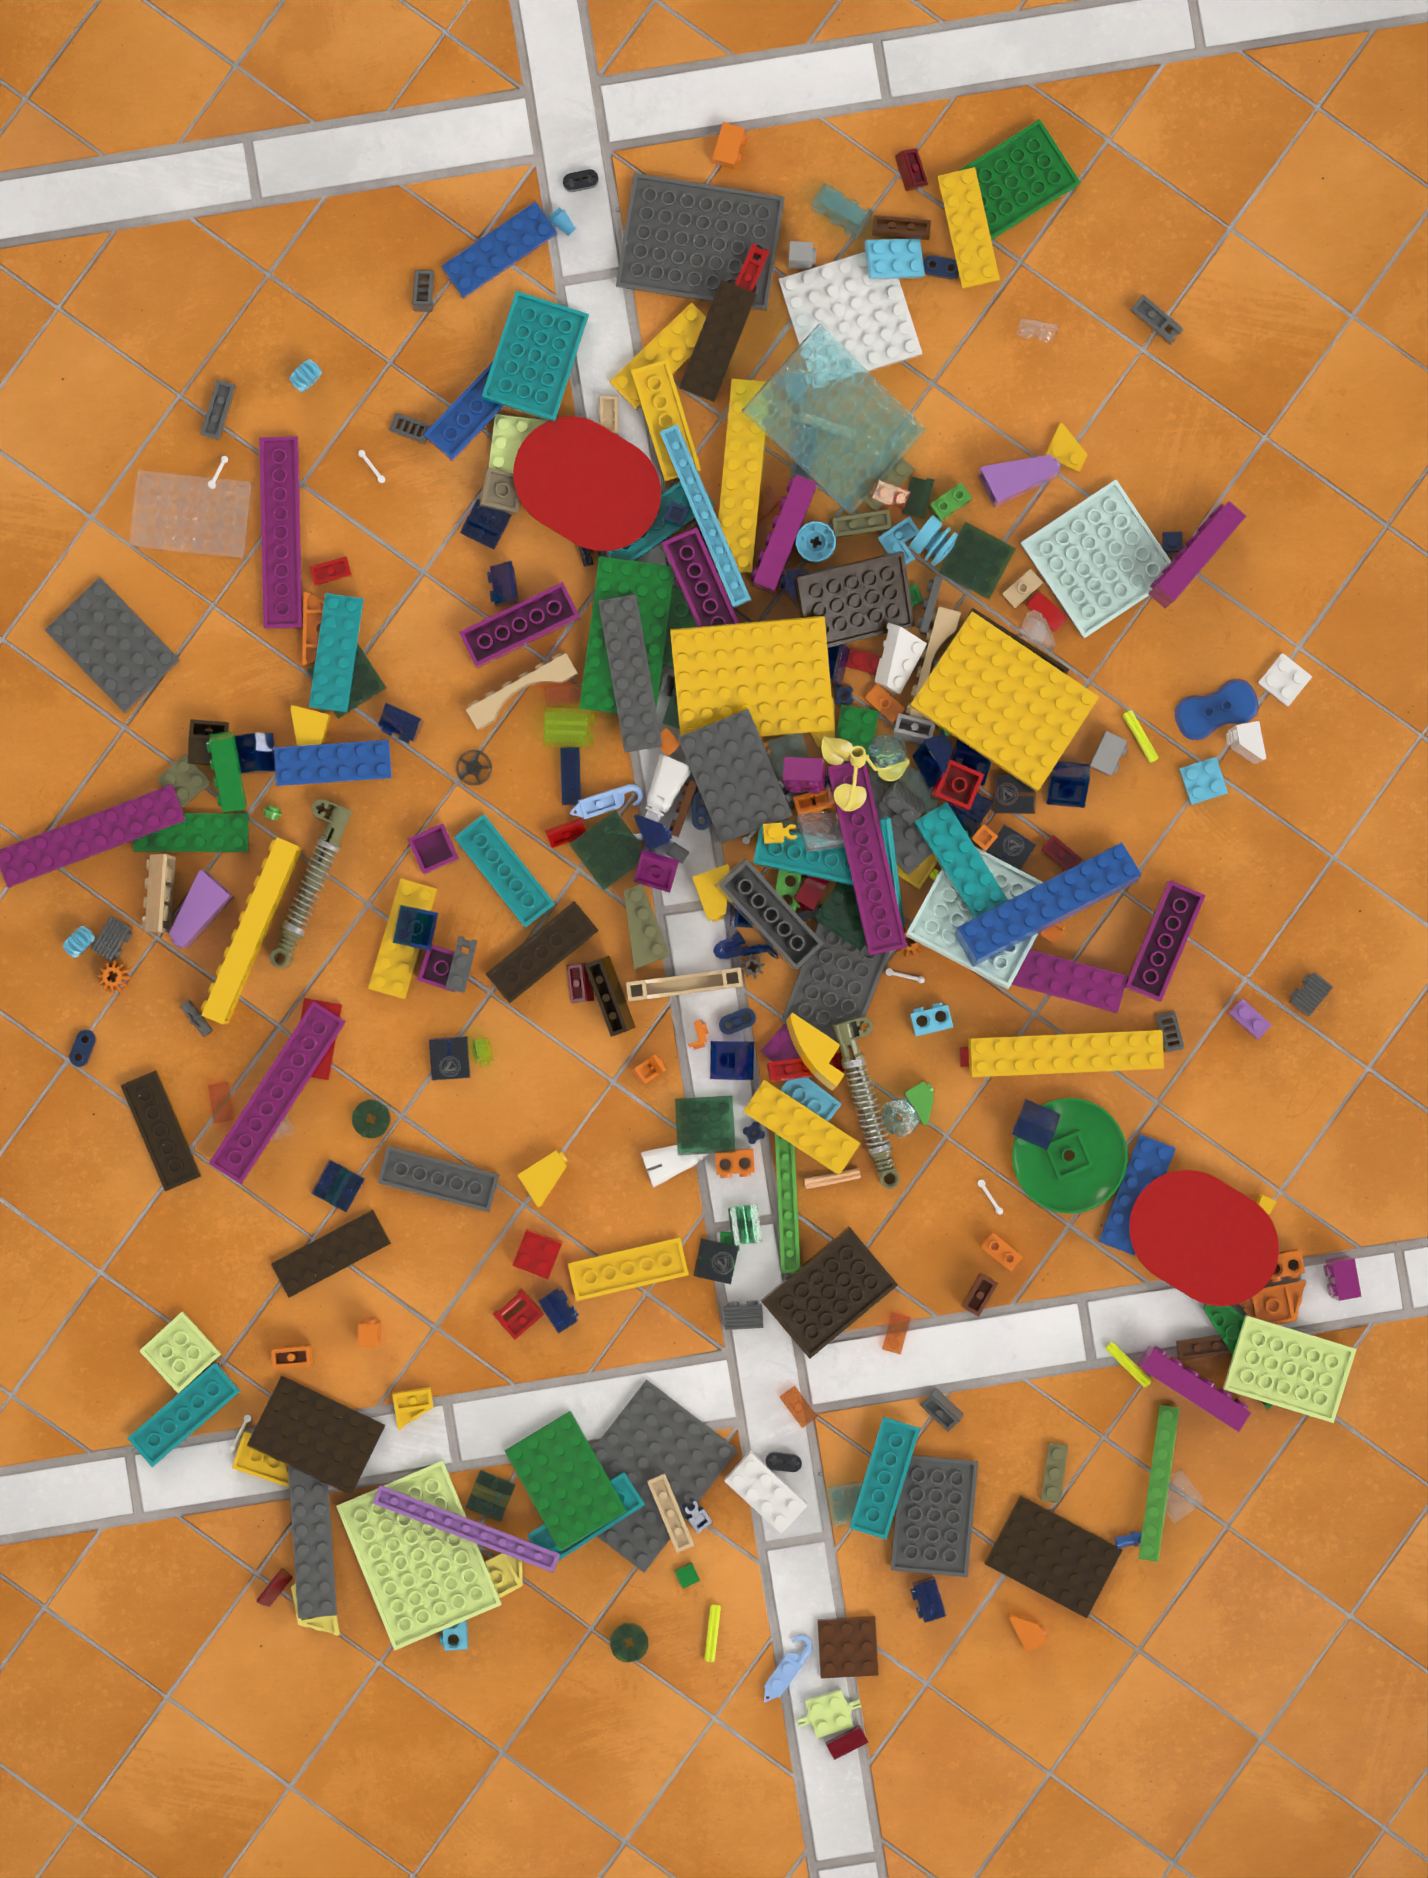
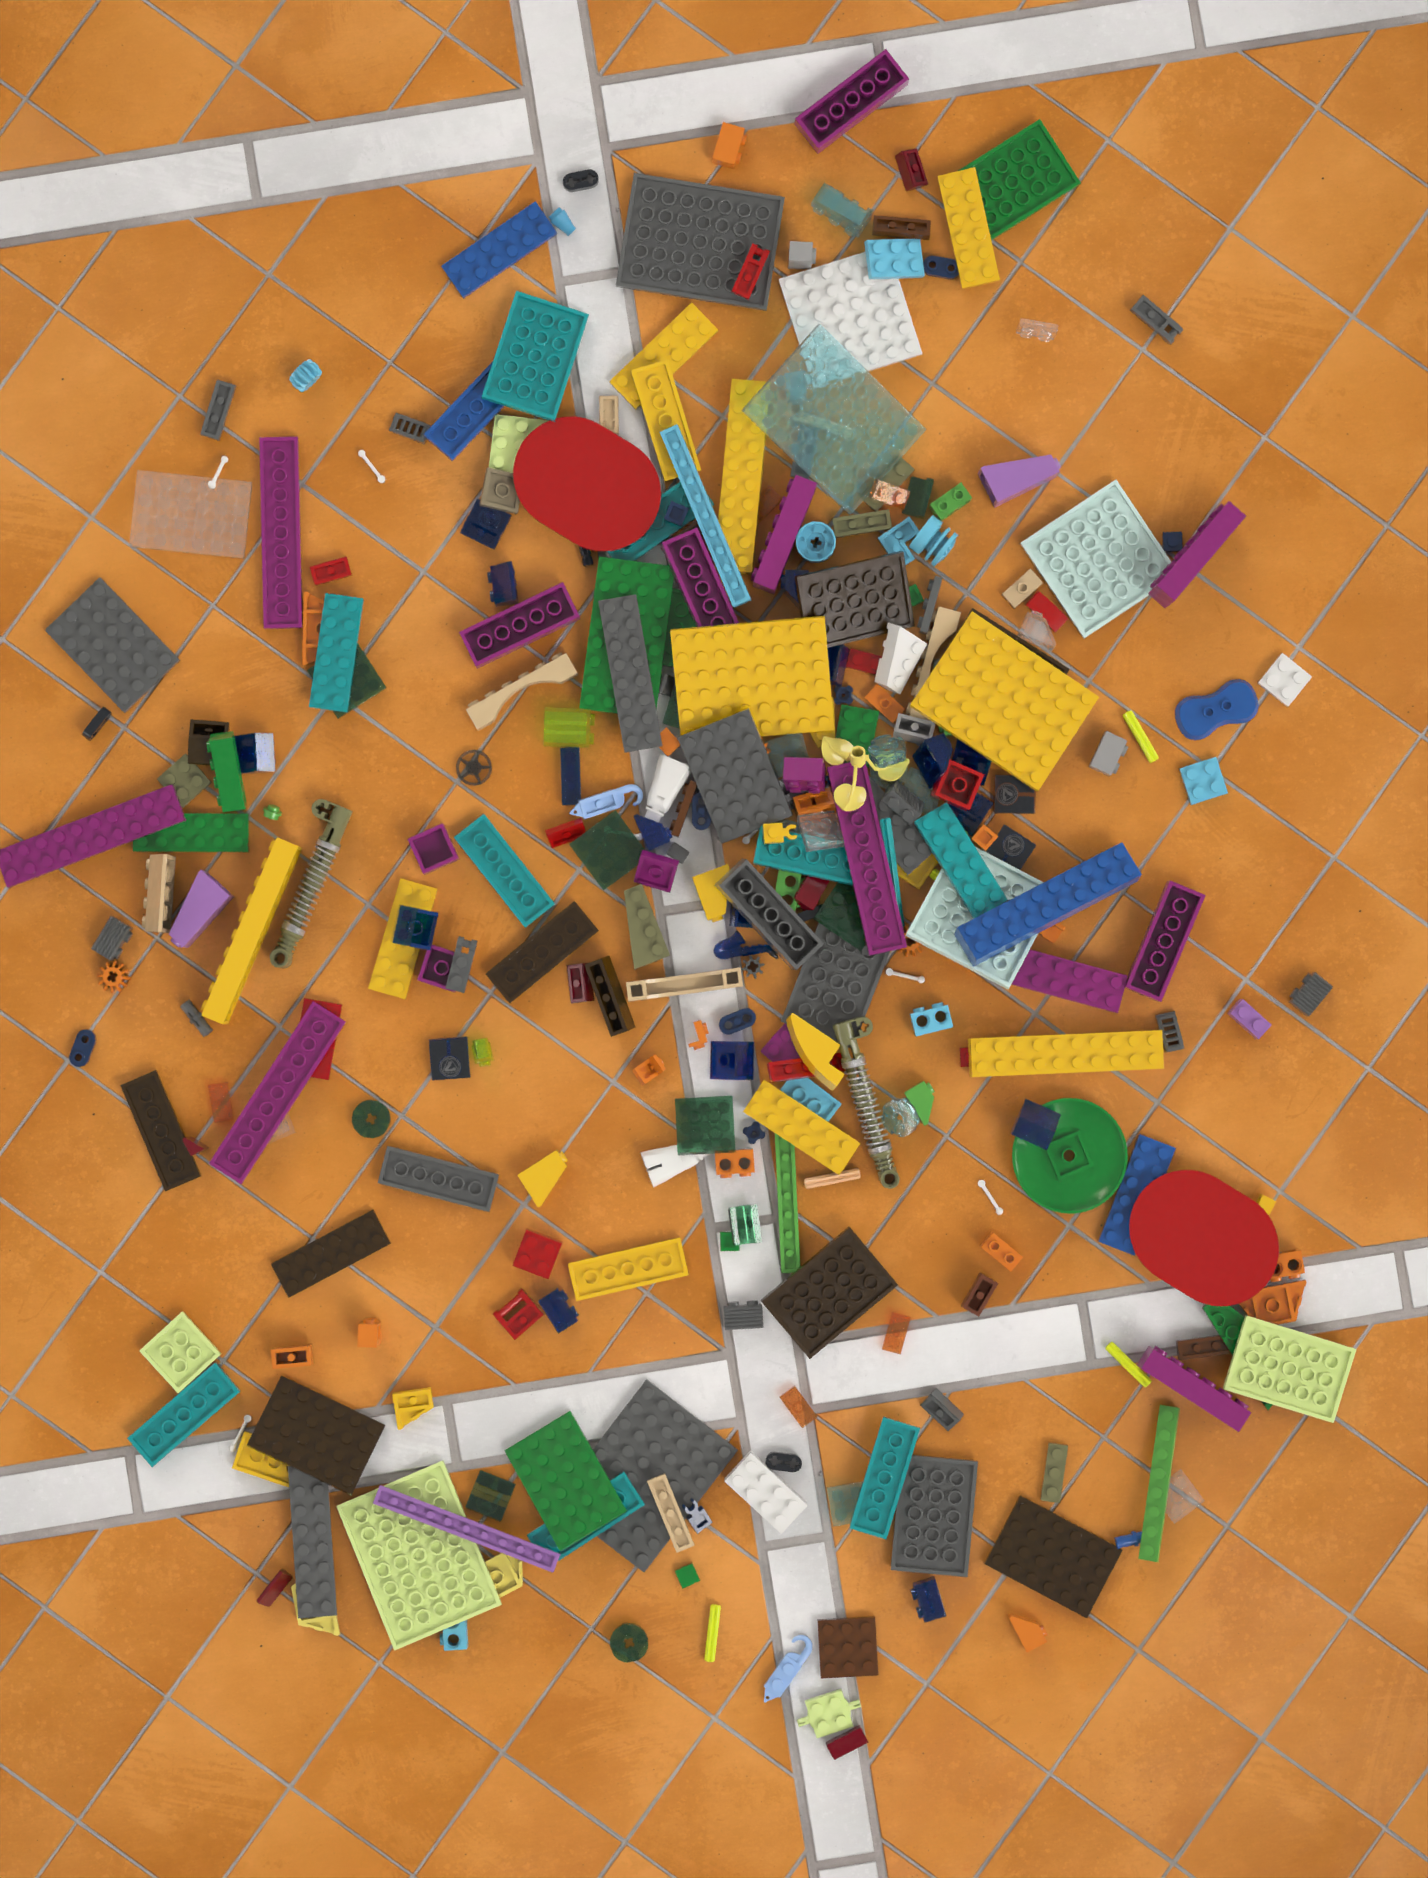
medium azure gear [62,926,95,958] -> none
blue plate [273,740,392,786] -> none
yellow slope [291,705,331,746] -> none
clear blue slope [311,1159,365,1213] -> none
clear blue slope [378,703,424,744] -> none
dark grey slope [412,270,434,312] -> none
clear orange plate [545,684,582,708] -> none
dark brown plate [679,280,757,402] -> none
black slope [693,1238,739,1285] -> none
clear green plate [938,522,1016,600] -> none
dark red plate [1040,835,1082,871] -> none
yellow wing [1045,423,1088,473] -> none
clear blue slope [1046,761,1090,808] -> none
white slope [1226,721,1266,764] -> none
magenta piece [1323,1256,1362,1301] -> none
none -> black beam [82,707,112,741]
none -> dark red slope [182,1136,209,1156]
none -> magenta brick [794,49,909,154]

